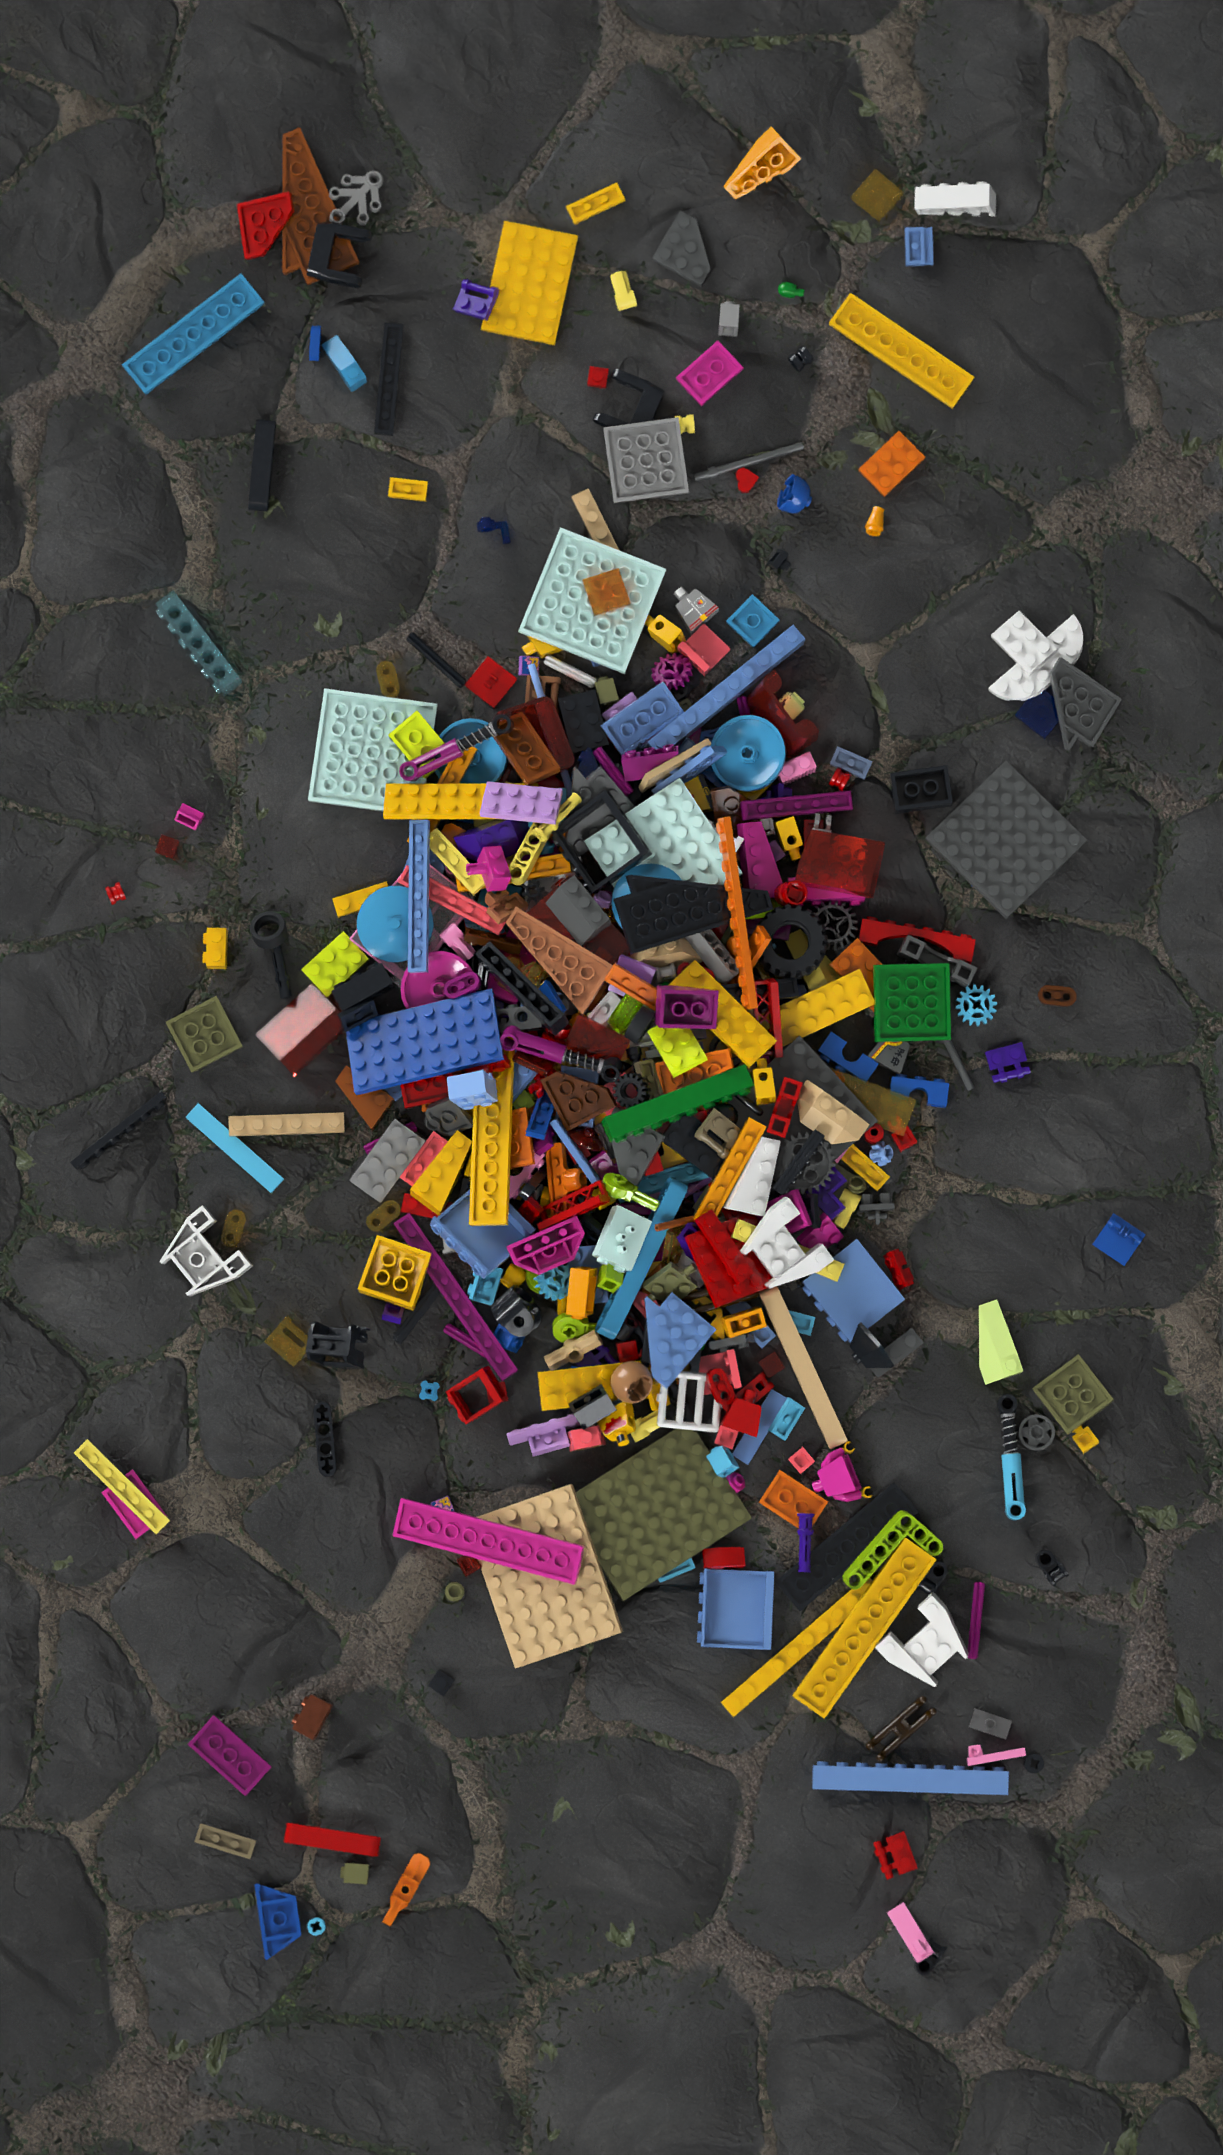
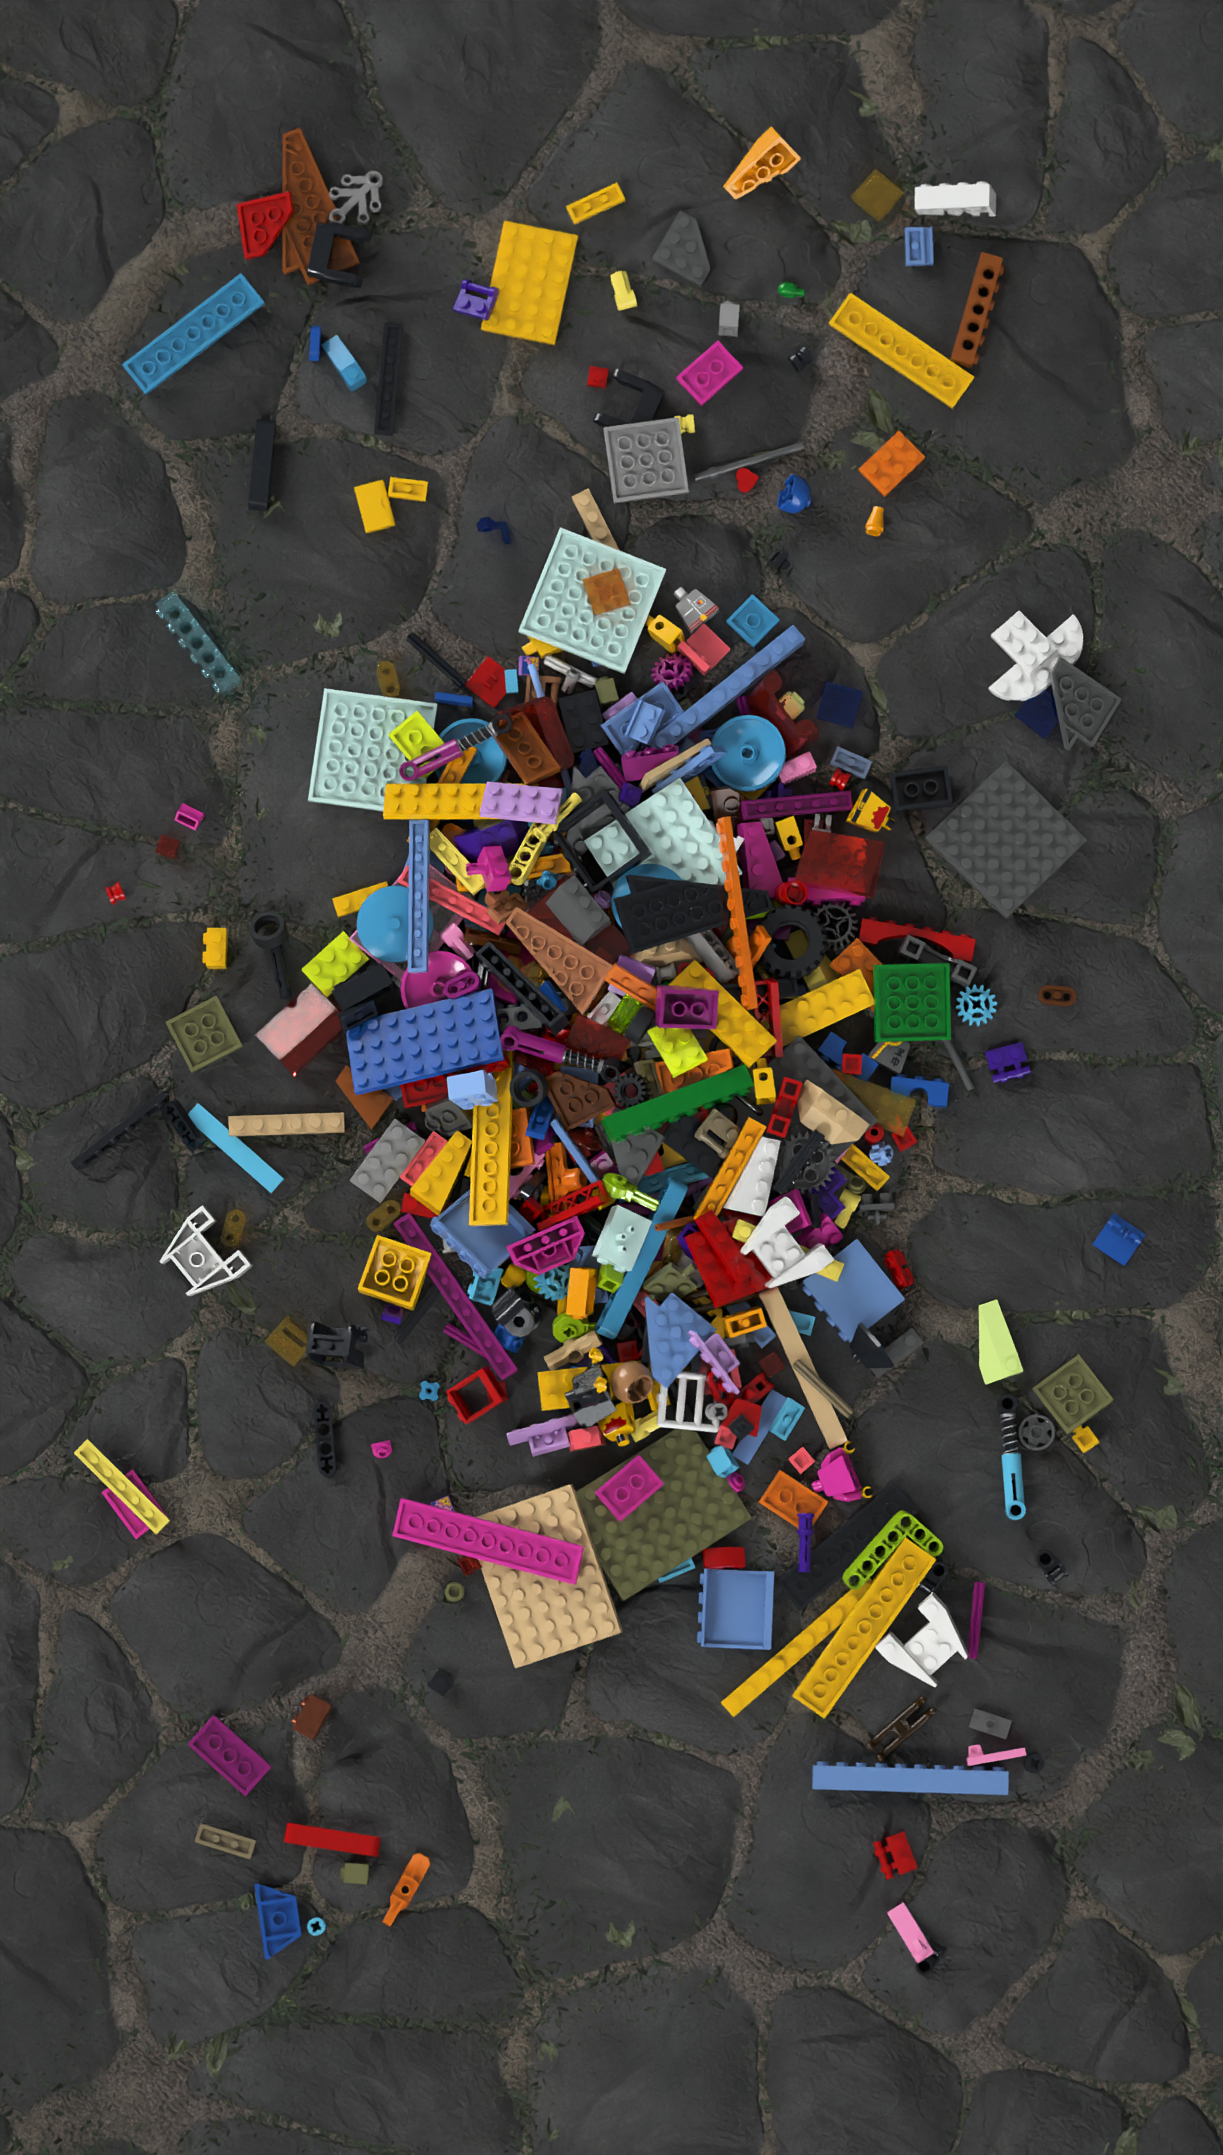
none -> black beam [163,1100,204,1151]
none -> yellow piece [354,480,396,534]
none -> dark pink plate [371,1440,392,1458]
none -> blue tile [434,692,473,708]
none -> medium azure piece [504,669,518,694]
none -> black tyre [509,1069,548,1107]
none -> dark azure plate [536,871,558,890]
none -> light grey pin [561,668,580,694]
none -> torso [564,1347,611,1408]
none -> dark pink plate [595,1455,664,1522]
none -> dark purple plate [618,783,642,808]
none -> medium blue plate [625,700,665,746]
none -> lavender bracket [688,1330,740,1394]
none -> light grey bush [705,1403,727,1420]
none -> black tile [727,1414,755,1441]
none -> dark tan axle [792,1359,854,1418]
none -> clear blue plate [816,681,863,729]
none -> red plate [841,1054,862,1075]
none -> yellow torso [846,789,895,832]
none -> dark orange brick [950,252,1005,369]

